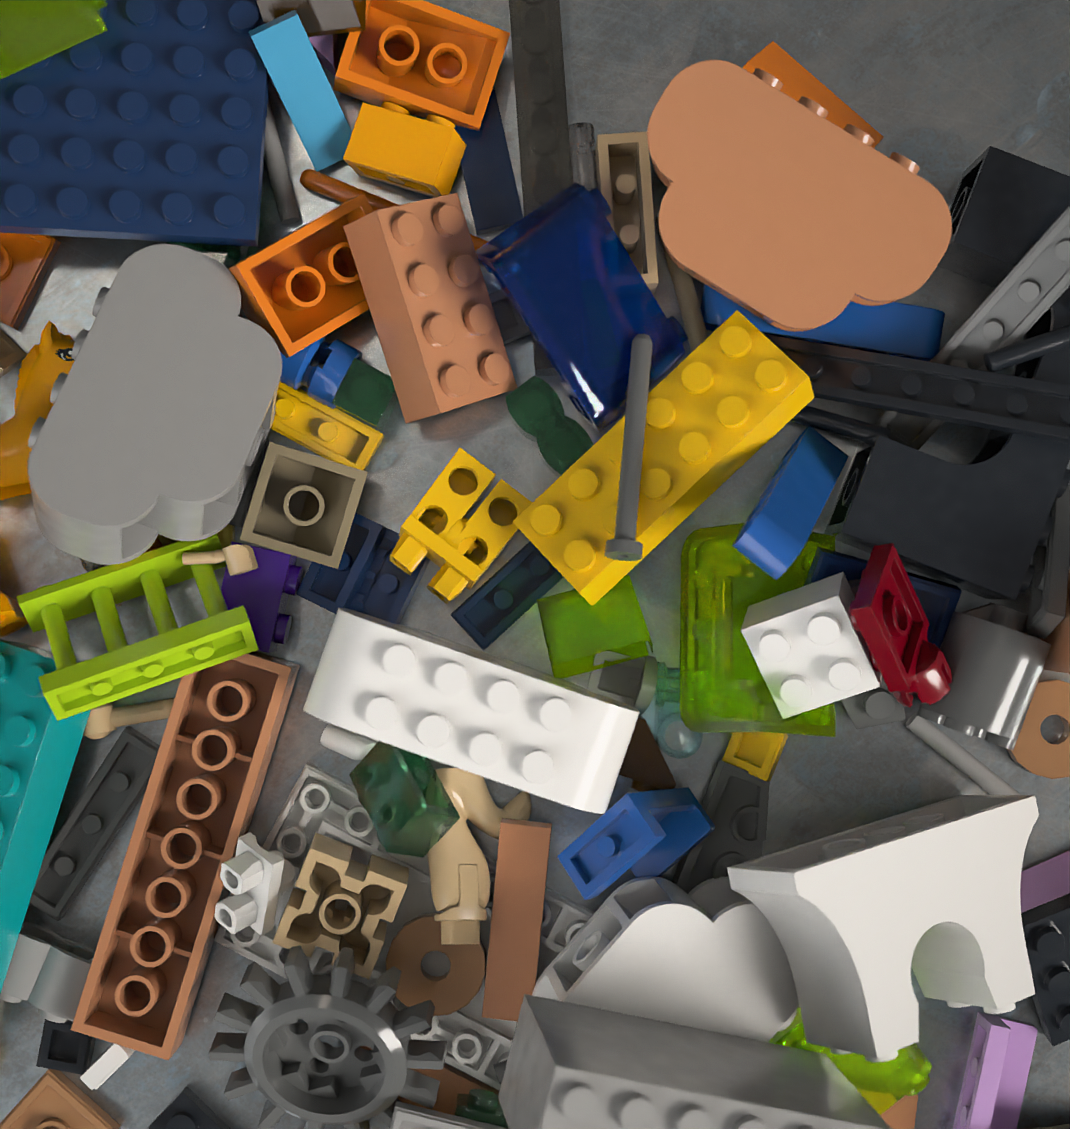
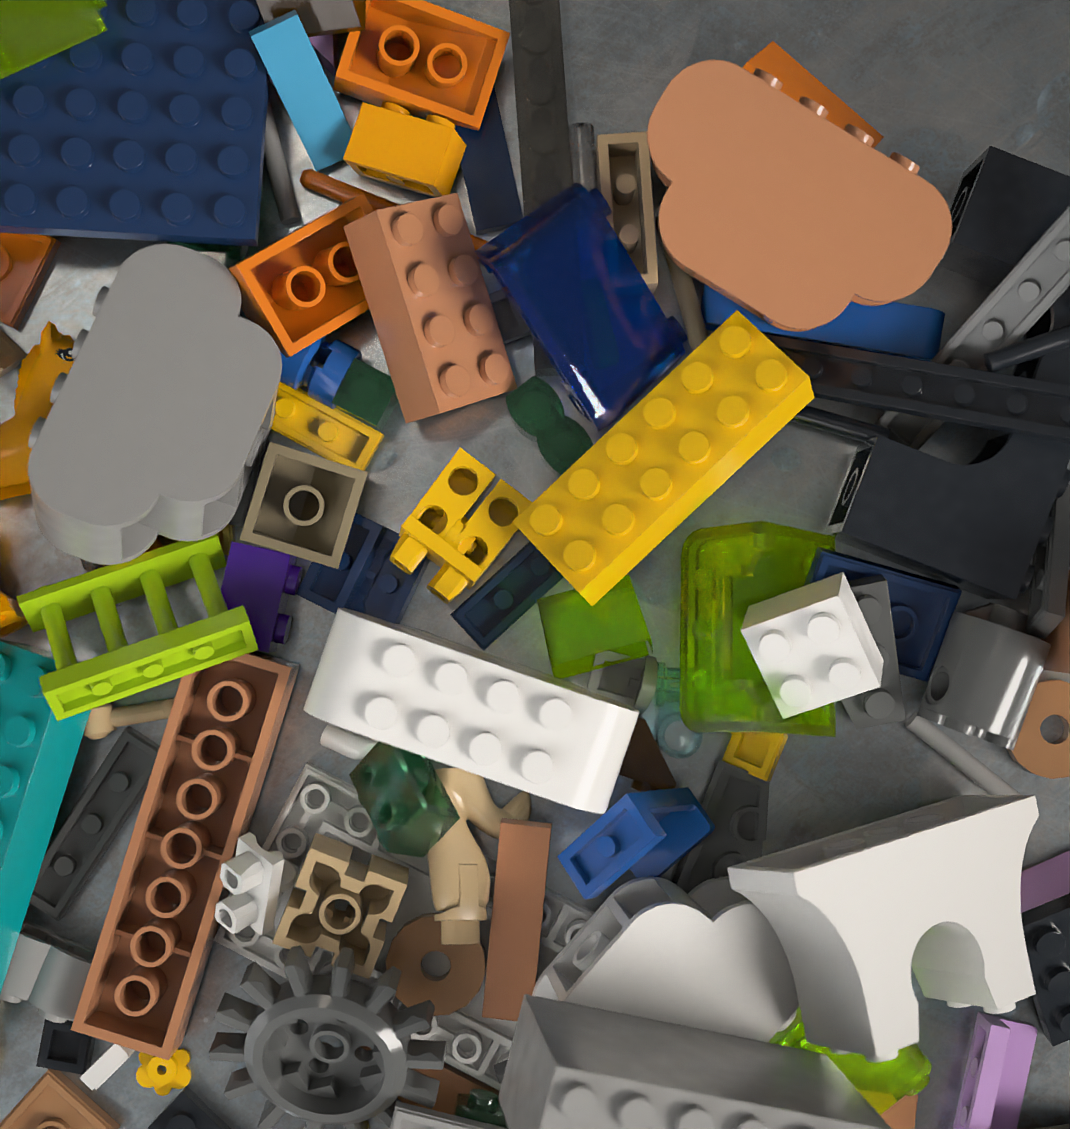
tan hand [182,544,258,576] -> none
dark grey bar [605,334,653,561] -> none
blue beam [732,426,849,580] -> none
dark red plate [849,543,952,708] -> none
none -> yellow plant [136,1048,191,1096]

